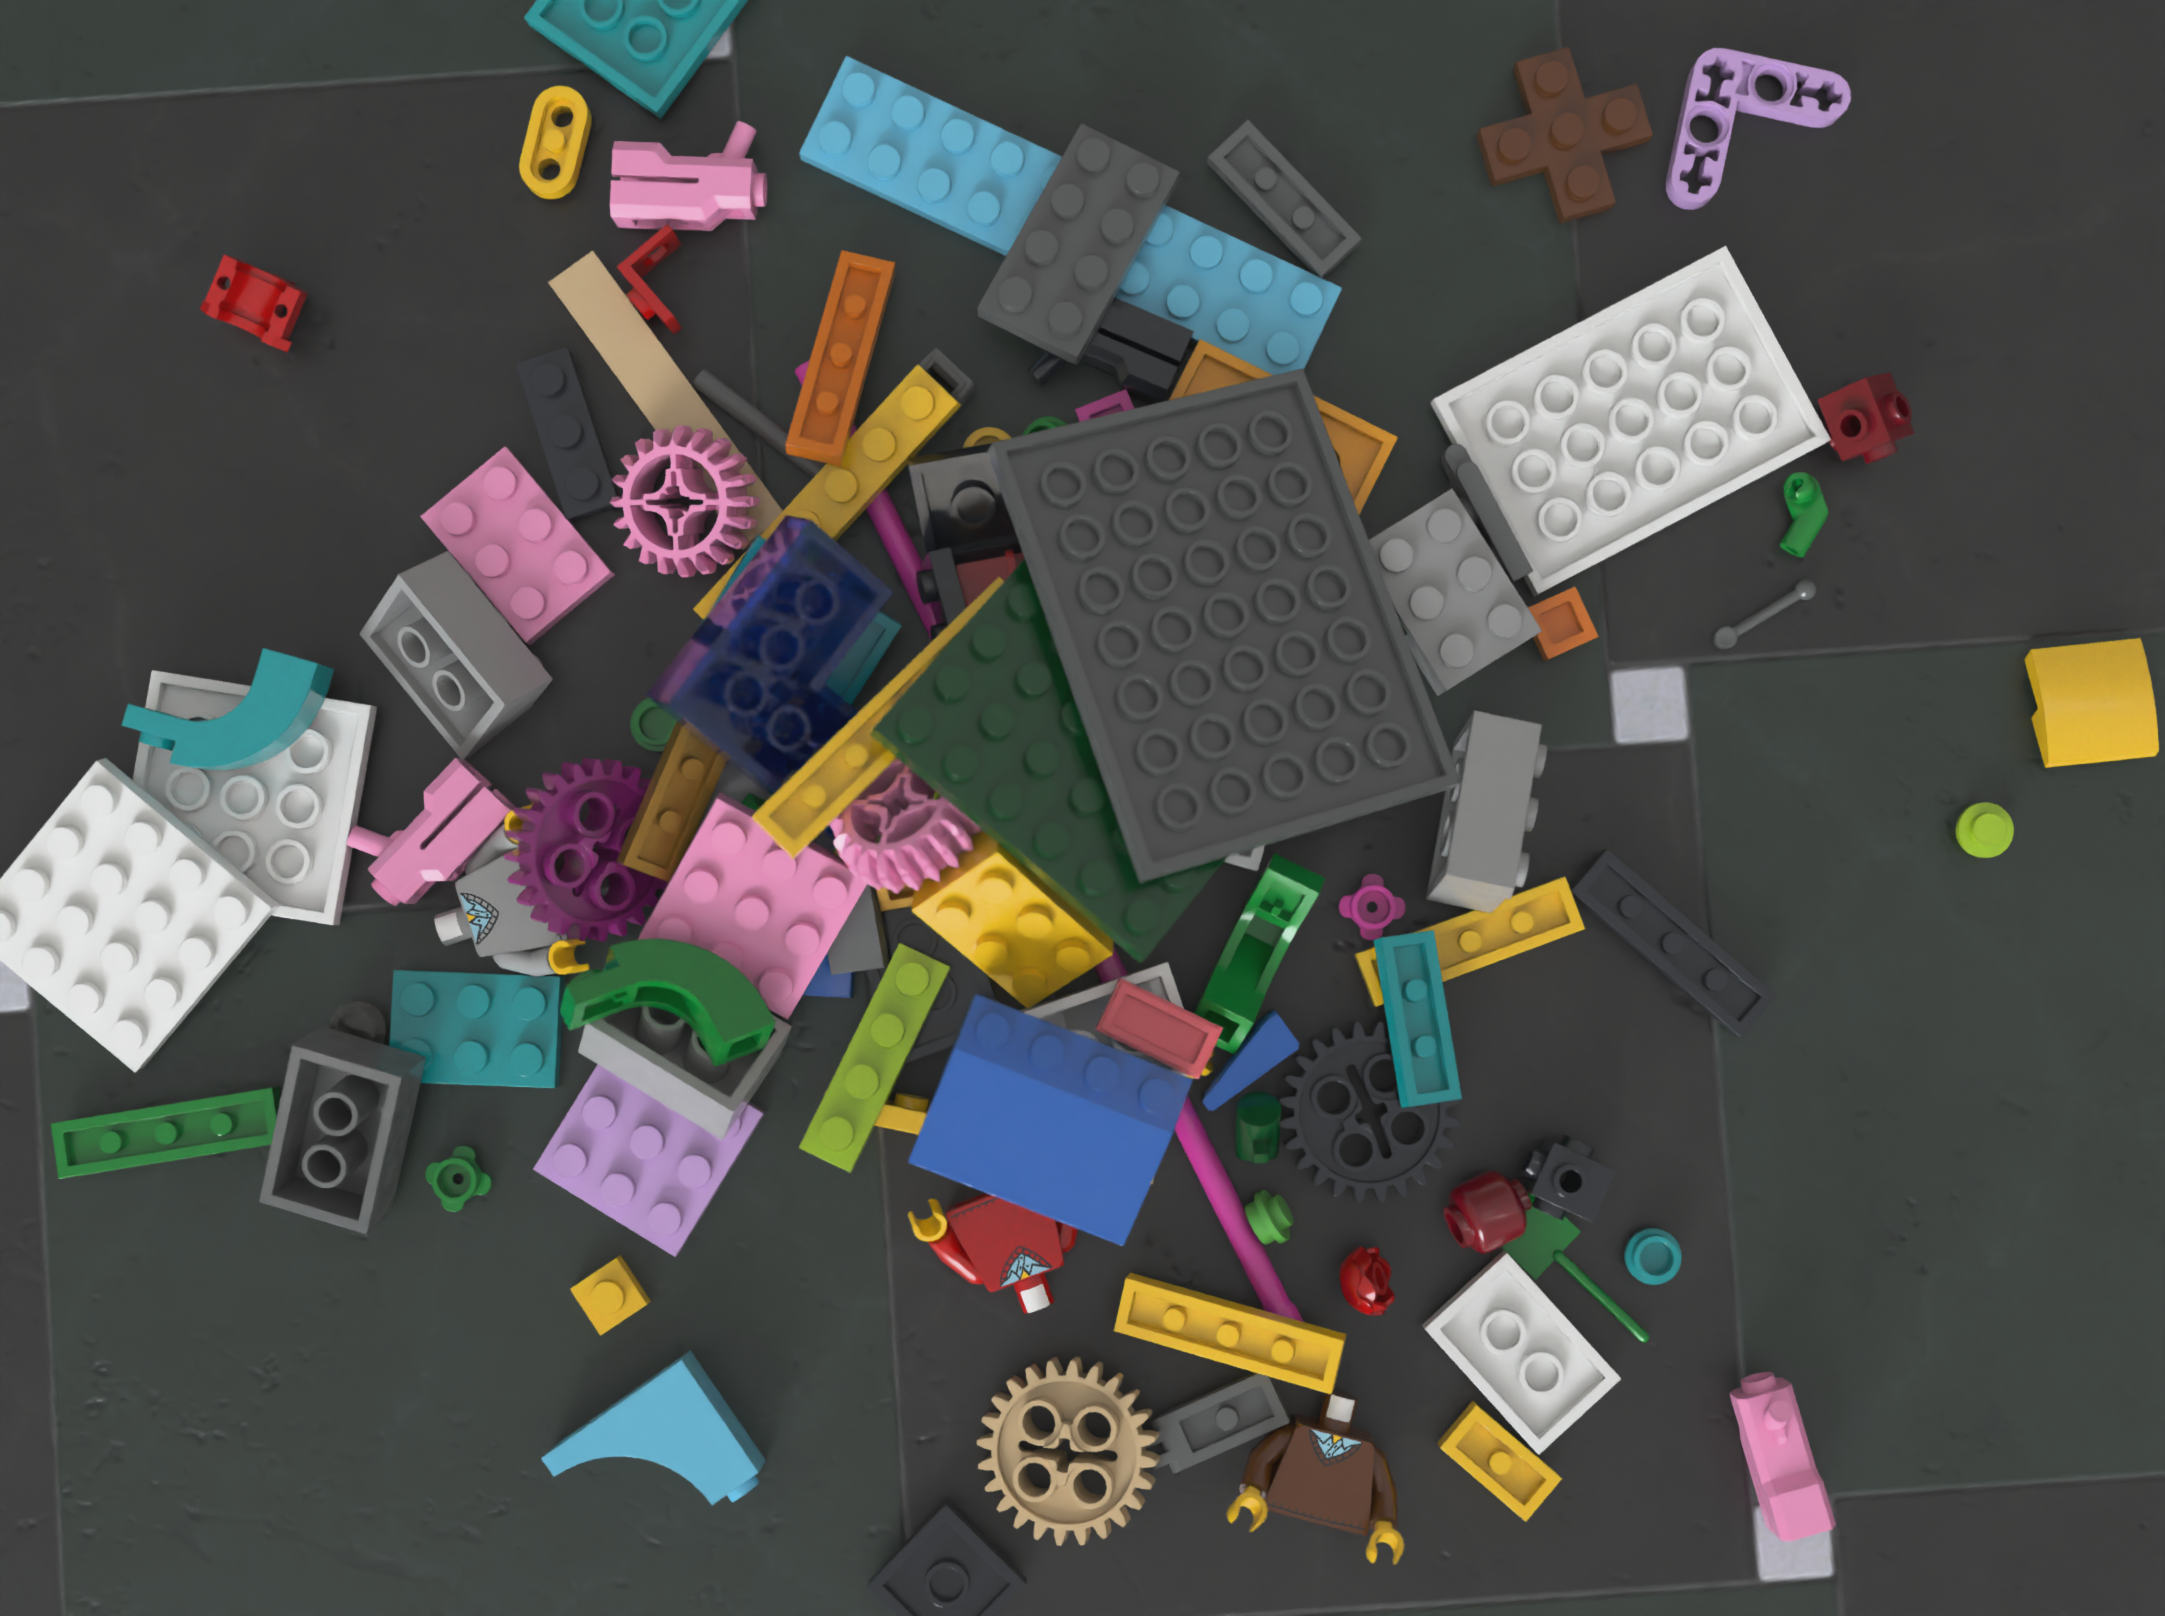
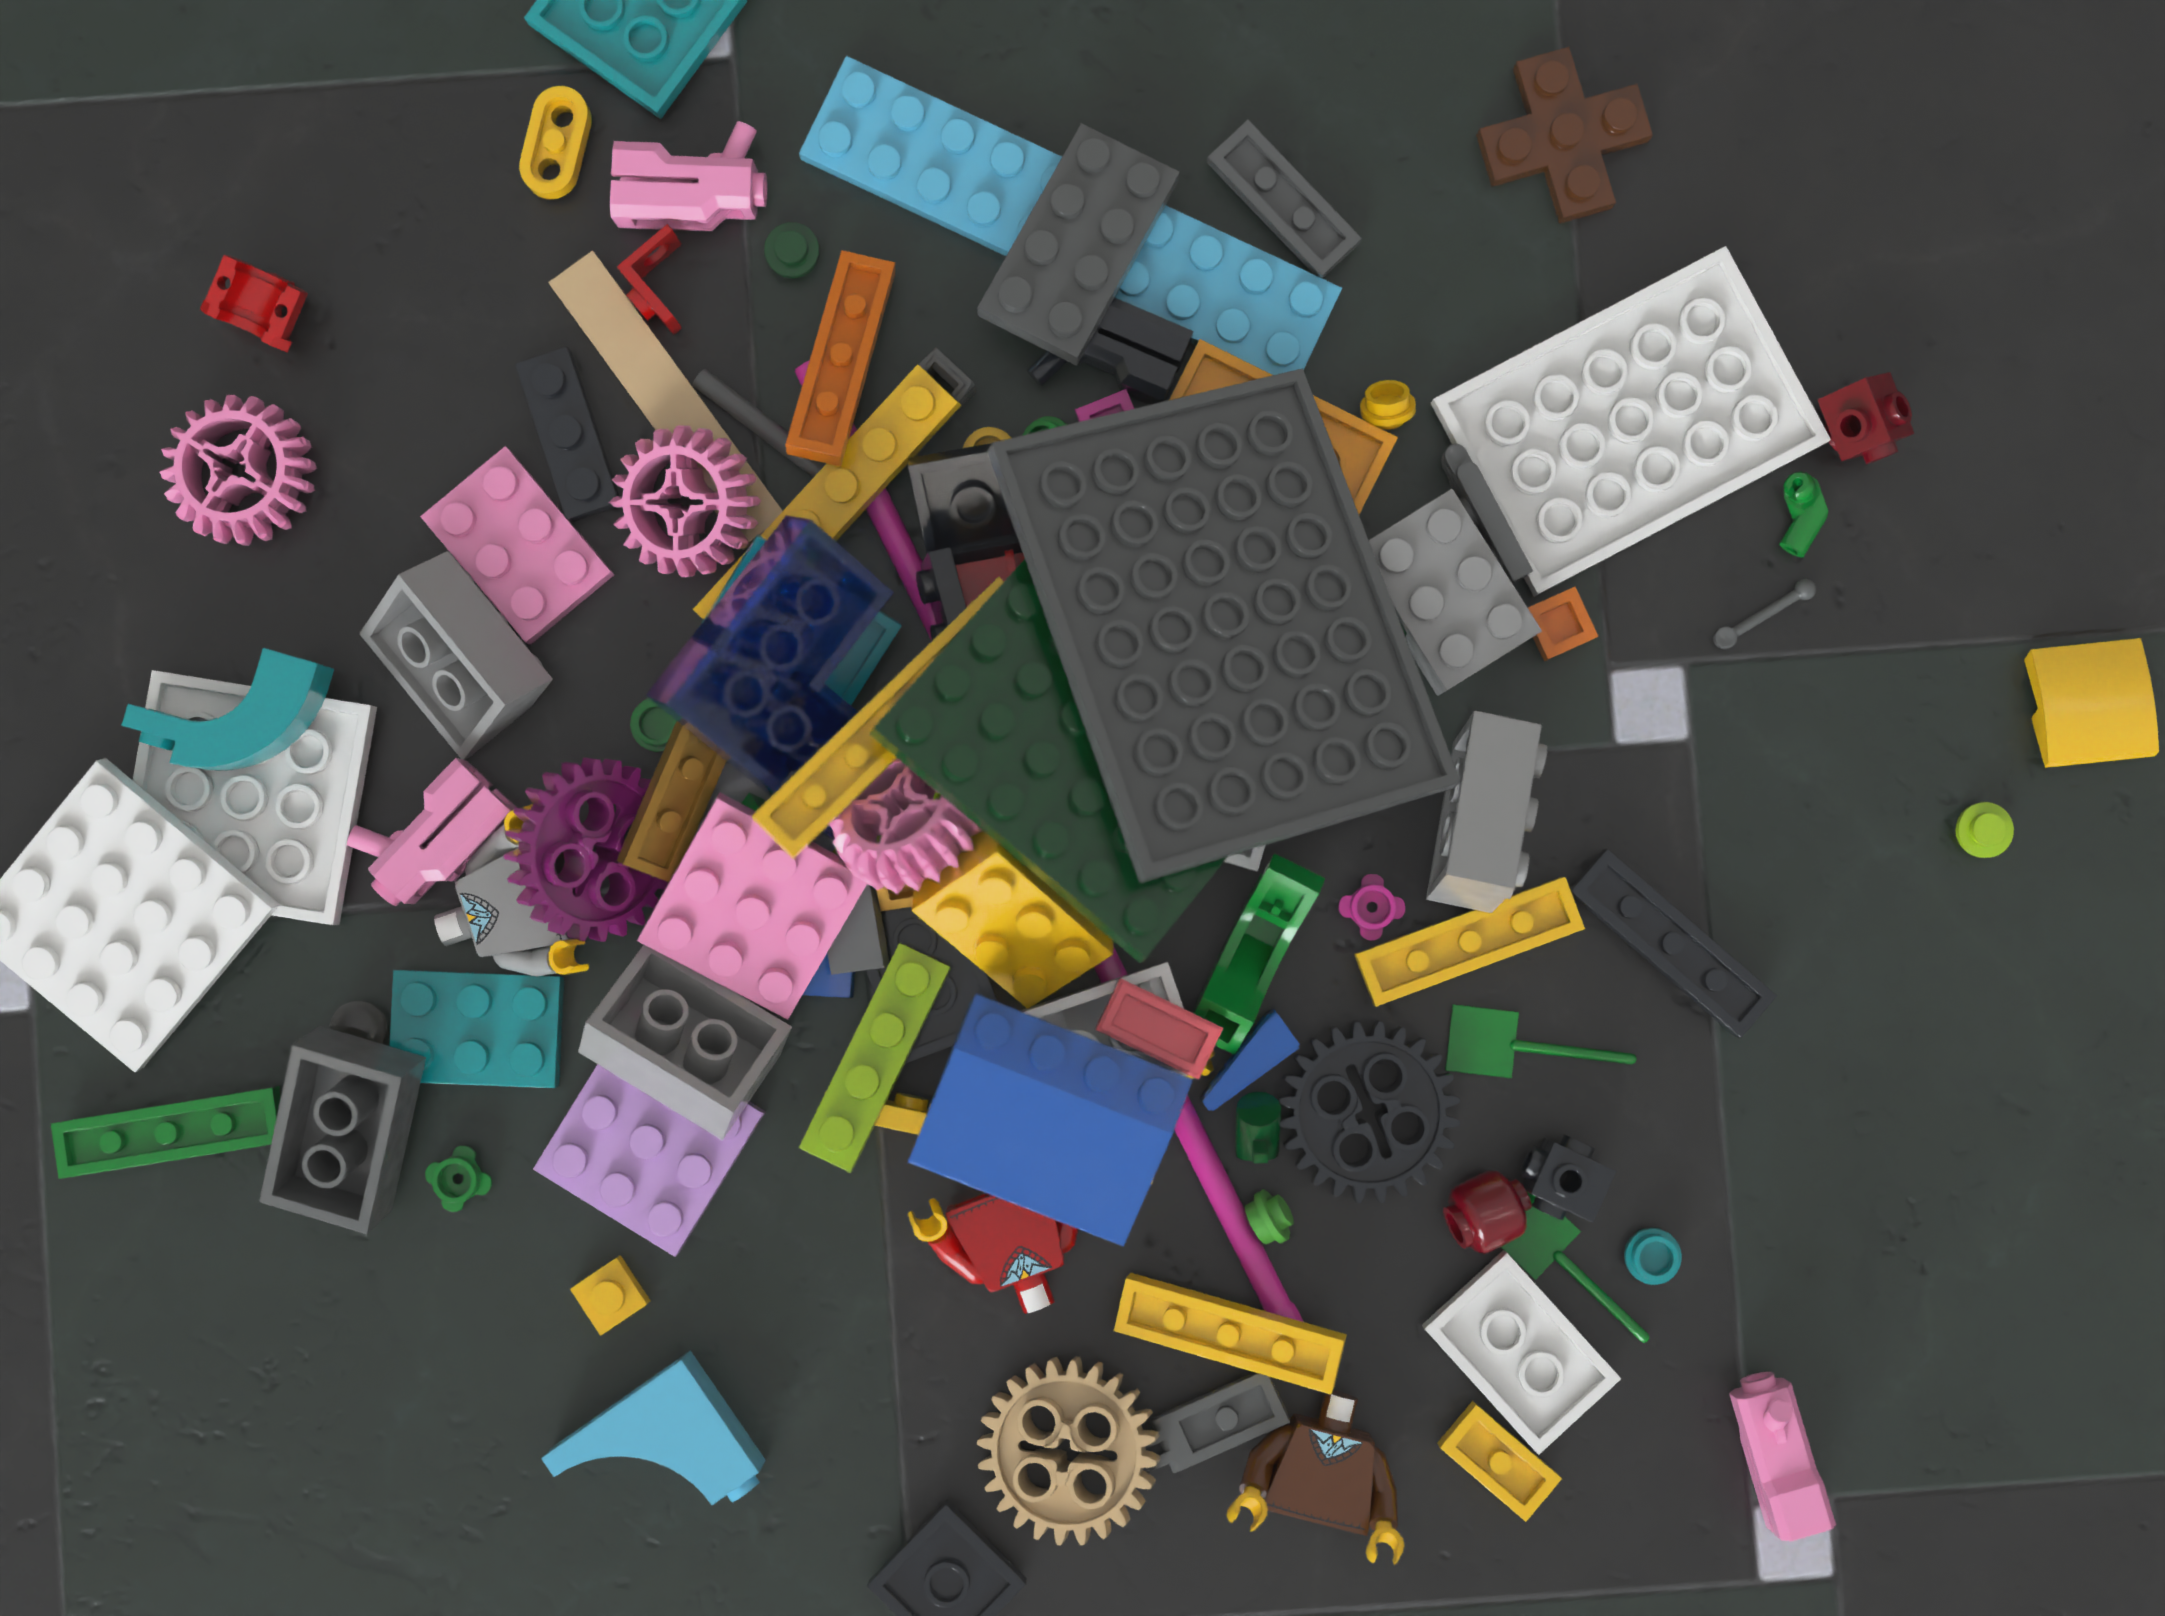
green arch [560,939,776,1067] -> none
red plate [1339,1245,1395,1316] -> none
teal plate [1374,930,1462,1108] -> none
lavender beam [1666,48,1851,210] -> none
none -> bright pink gear [159,395,317,546]
none -> dark green plate [764,222,820,278]
none -> yellow plate [1360,380,1416,430]
none -> green piece [1445,1004,1637,1078]

